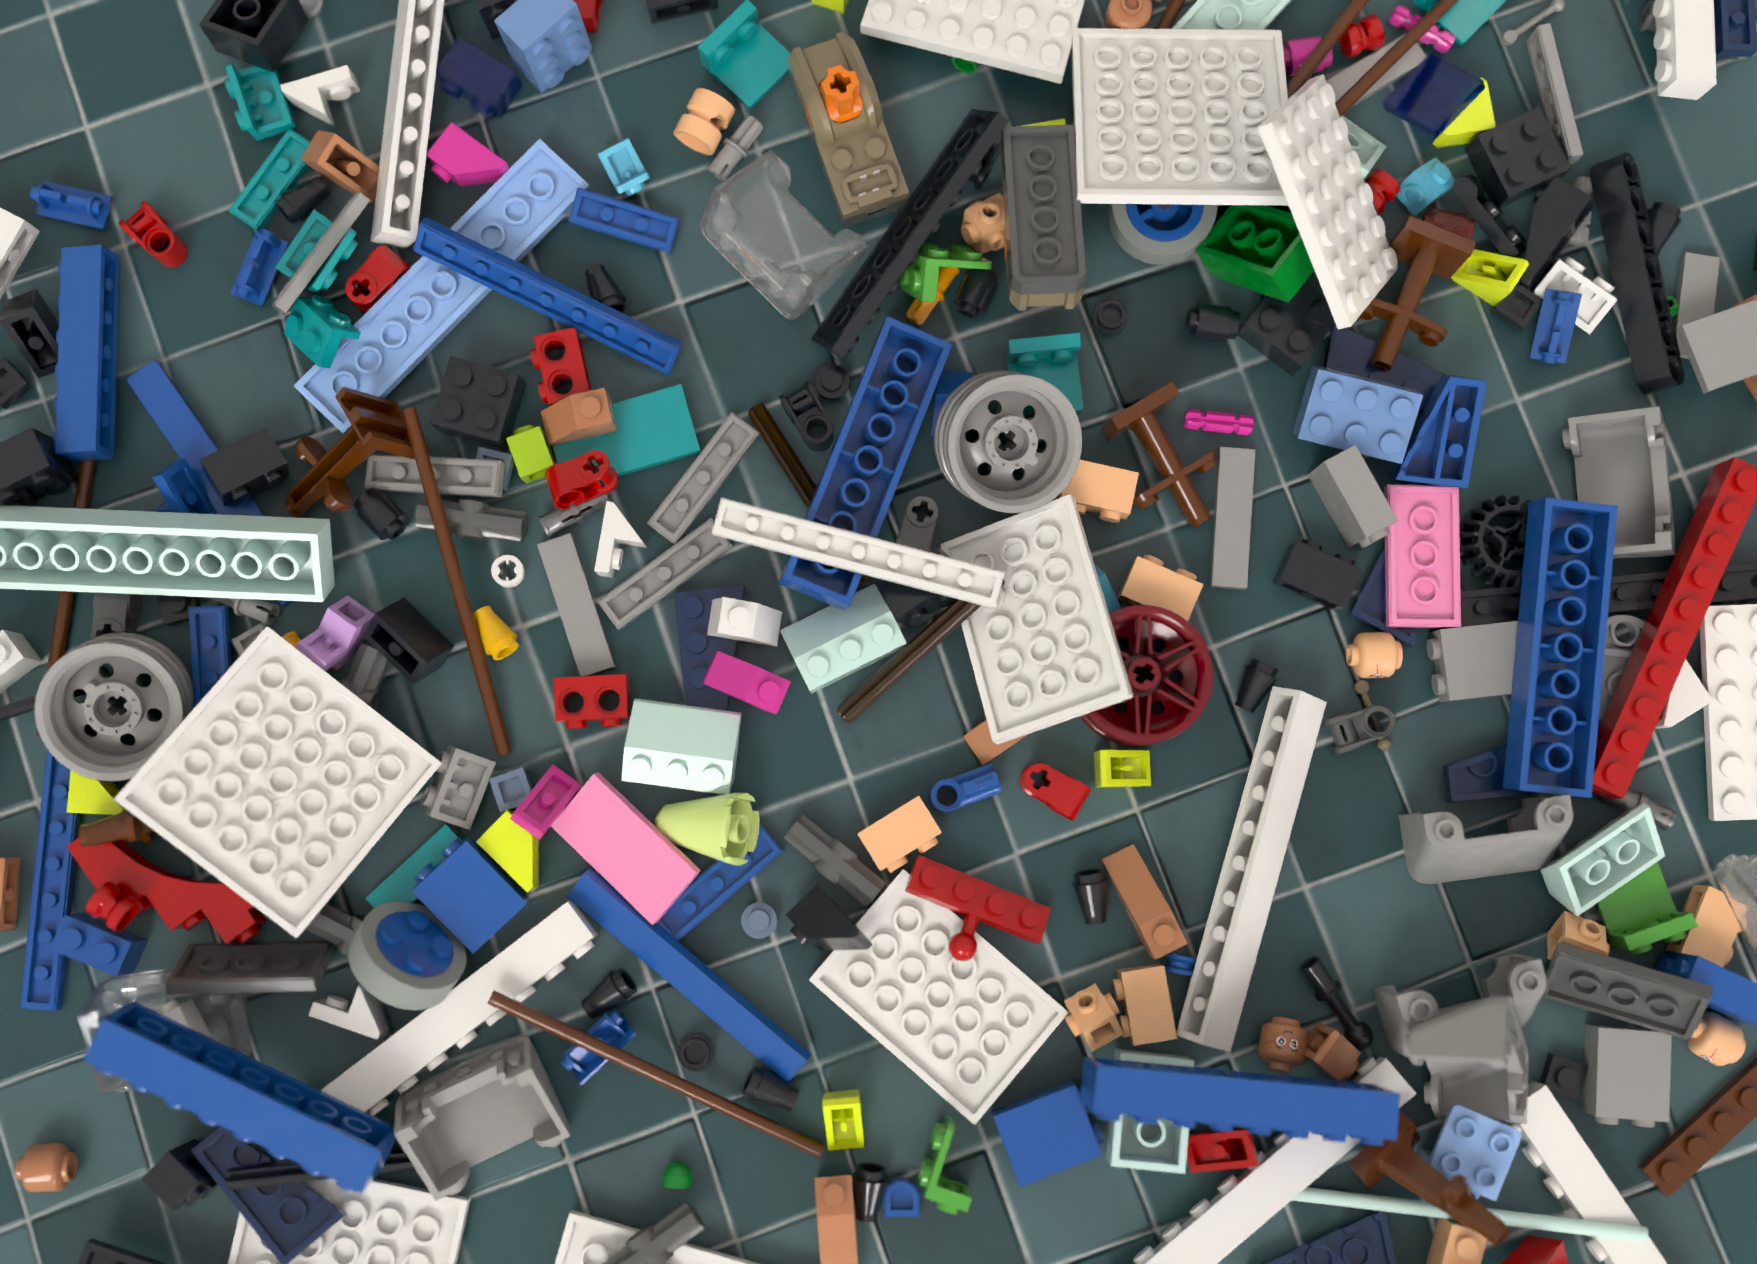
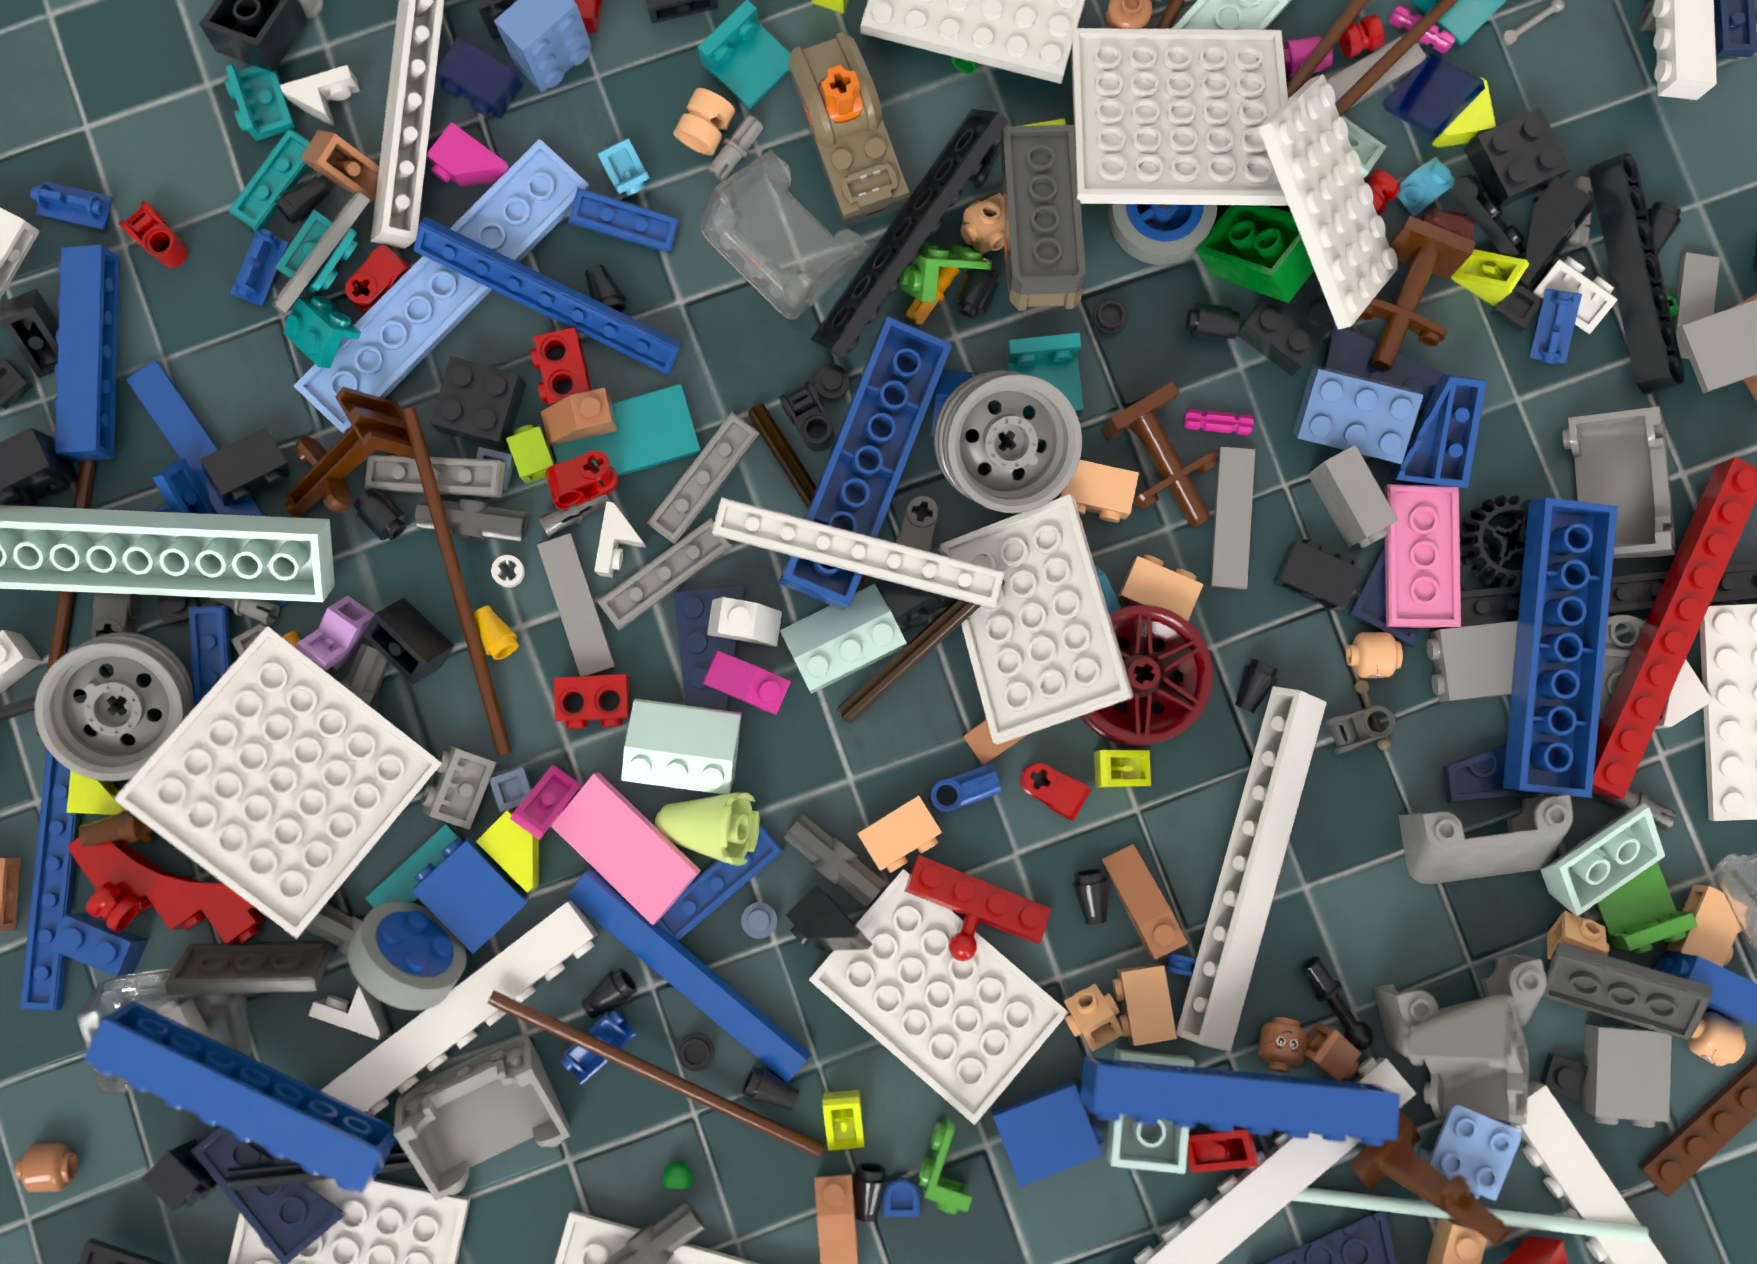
light grey tile [1526,23,1584,166] -> none

